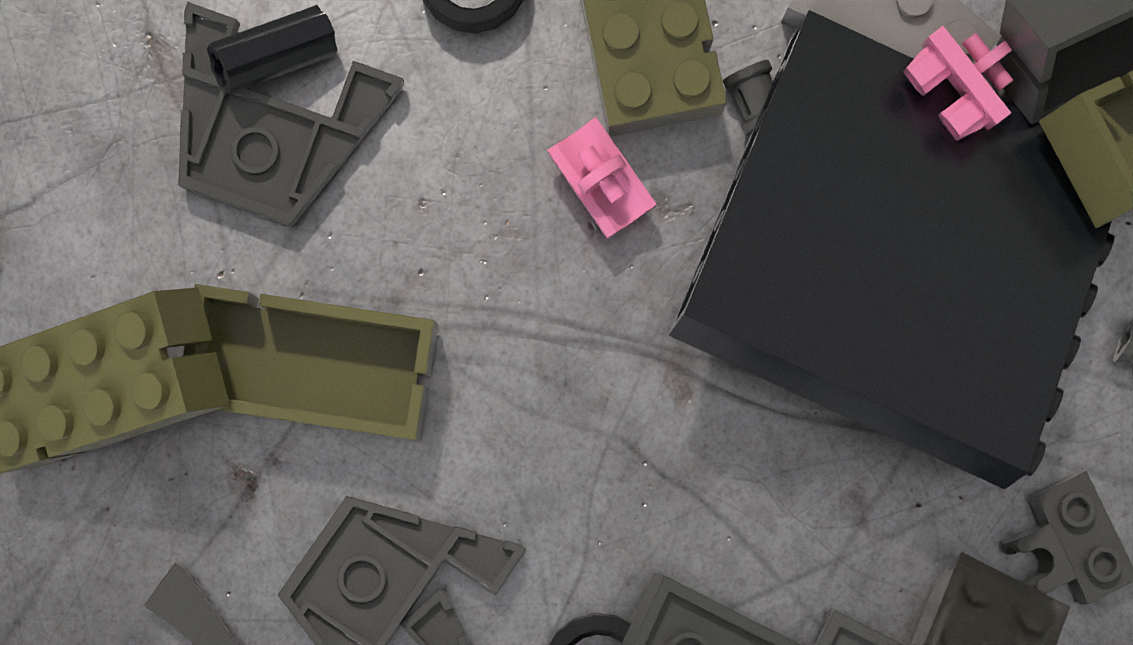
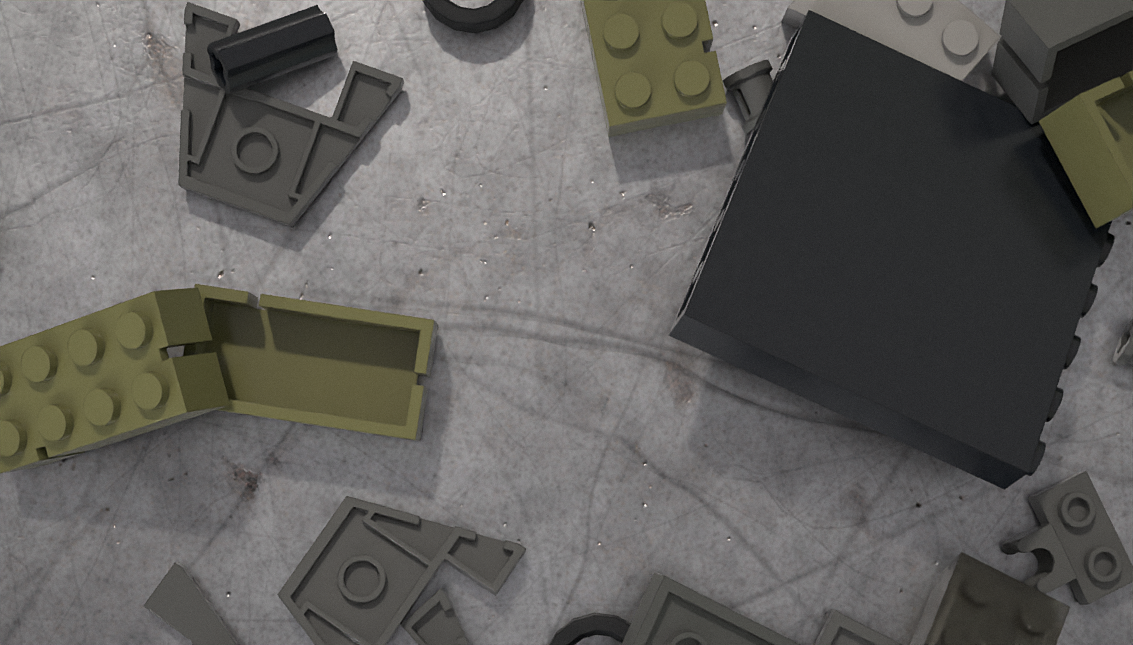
bright pink hips [547,117,657,240] -> none
bright pink hips [903,26,1013,141] -> none

